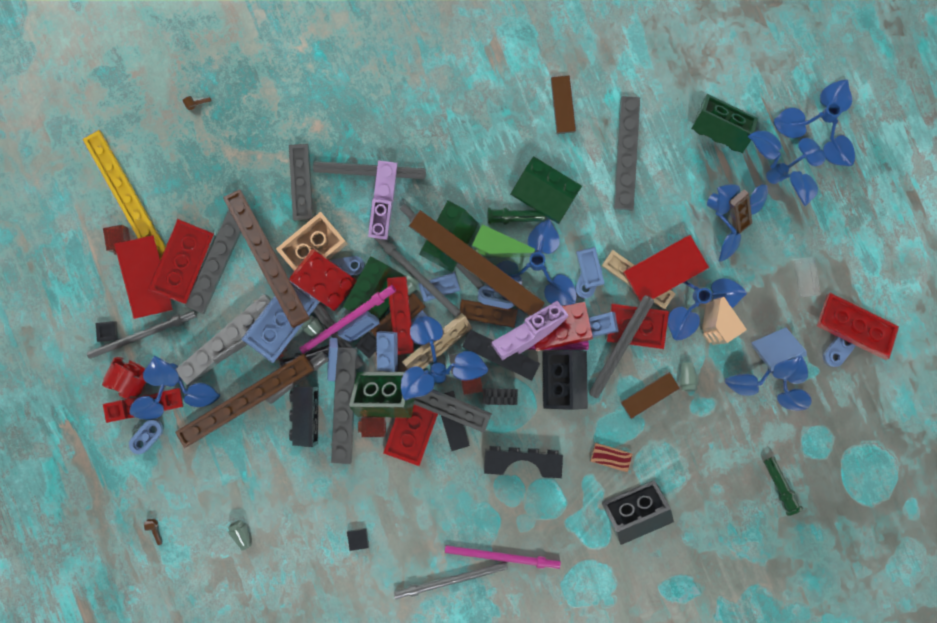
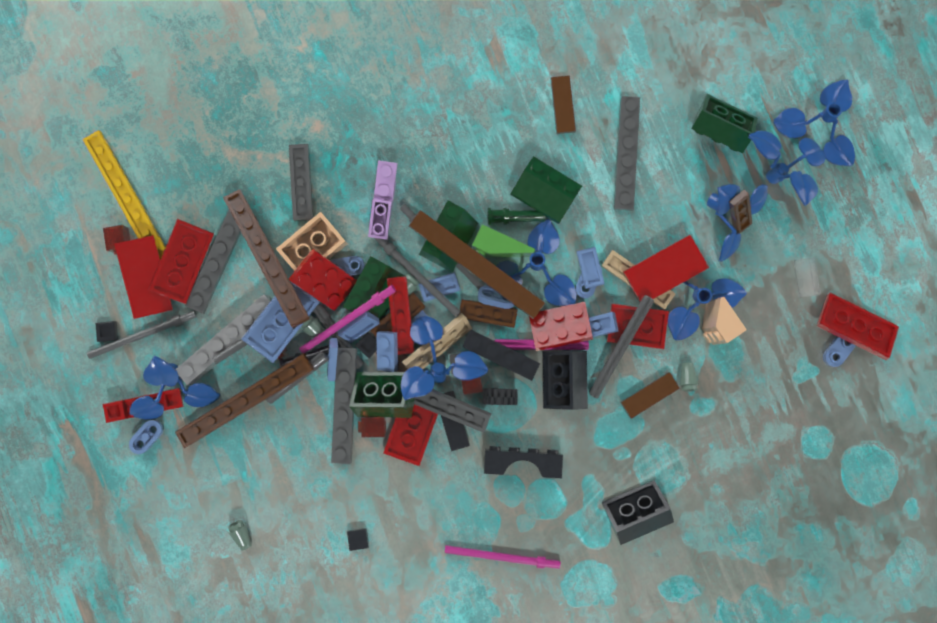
red brick [102,357,146,399] -> none
reddish brown hand [144,519,162,546] -> none
reddish brown hand [183,96,211,110] -> none
black slope [289,387,319,447] -> none
dark grey axle [313,161,426,179] -> none
dark grey bar [394,562,508,599] -> none
lavender slope [492,301,568,360] -> none
tile [590,443,633,472] -> none
blue plant [724,355,812,411] -> none
medium blue tile [751,327,807,371] -> none
dark green pin [763,456,803,516] -> none

